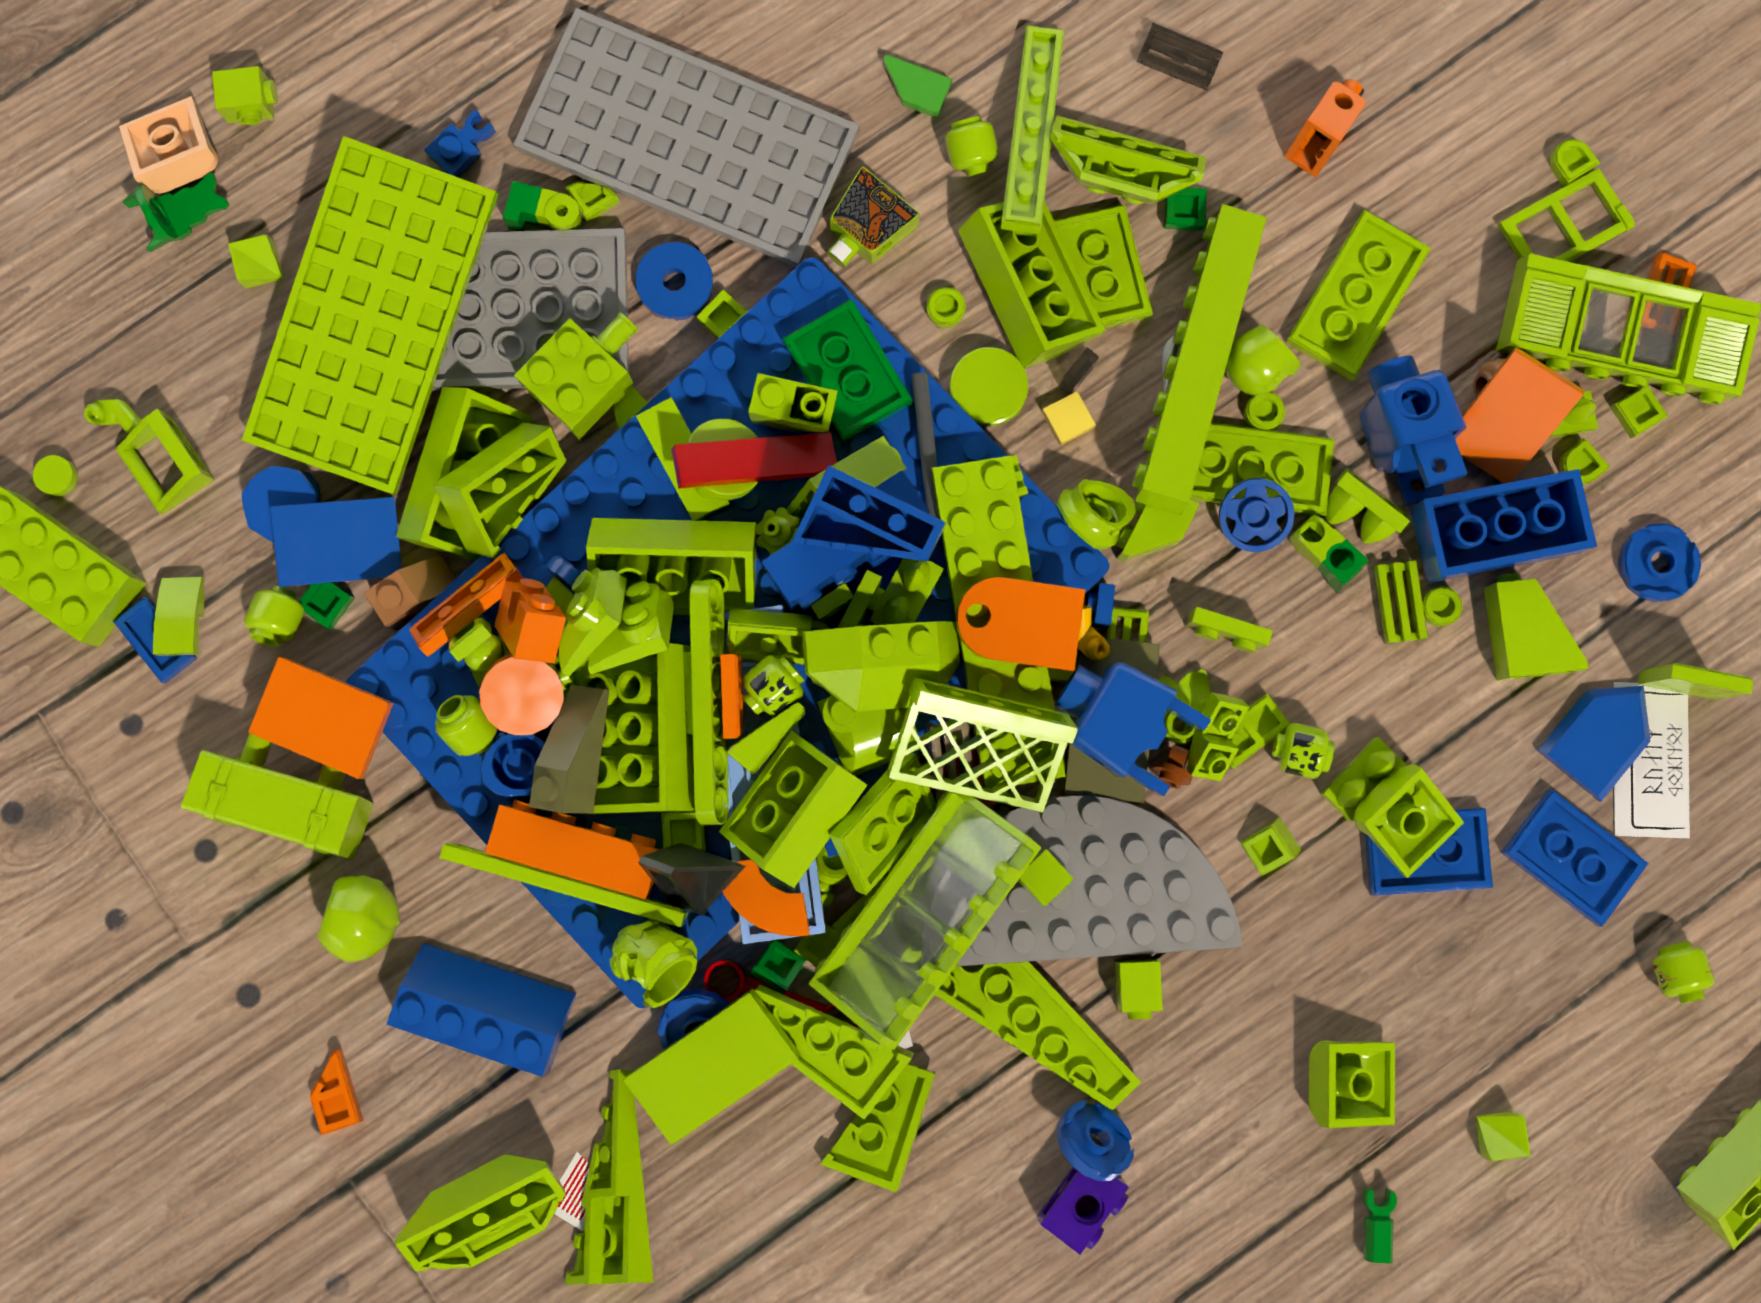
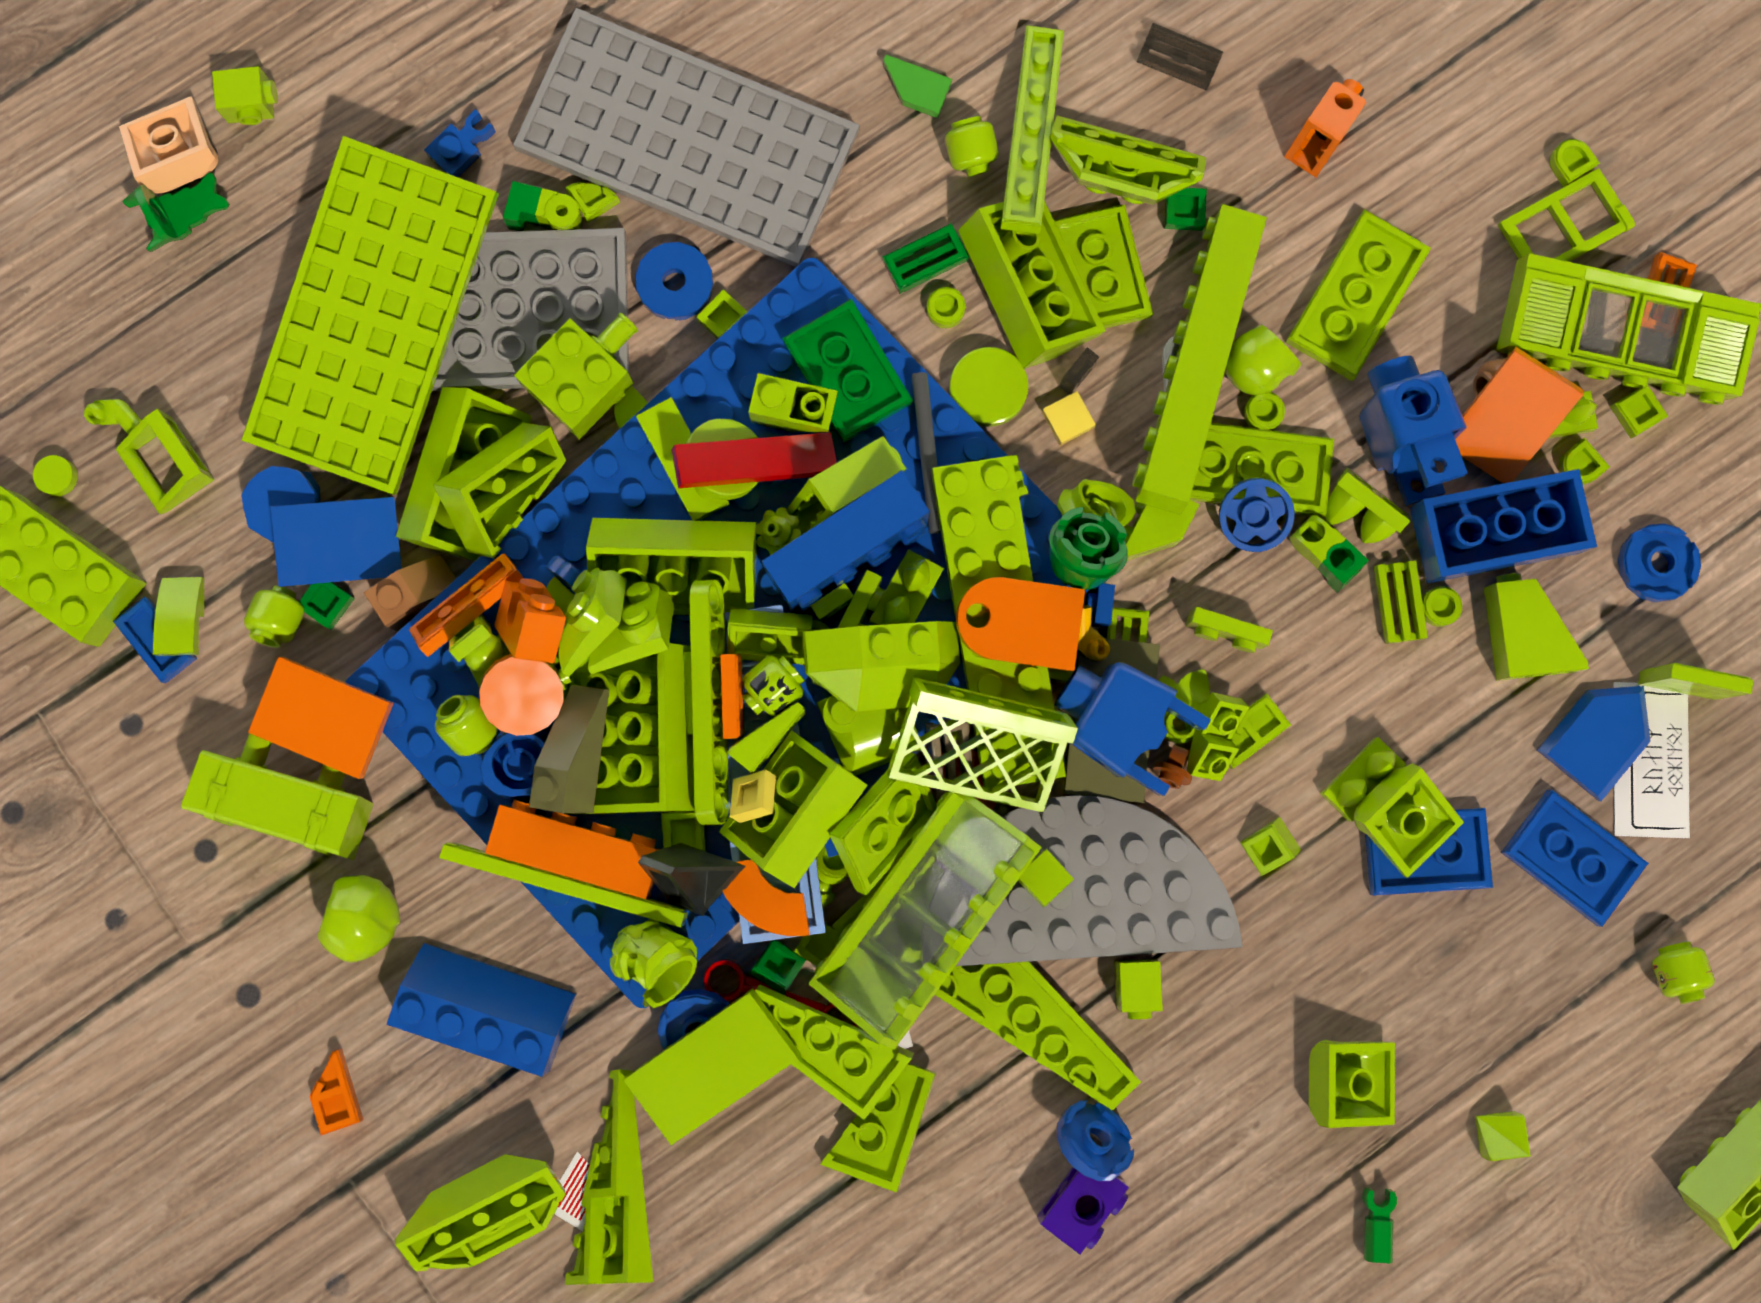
lime slope [228,235,284,289] -> none
blue wedge [791,465,947,561] -> none
torso [827,166,920,268] -> none
lime head [1272,723,1335,779] -> none
none -> light yellow tile [729,769,776,823]
none -> green tile [882,223,969,294]
none -> green cone [1049,507,1128,590]

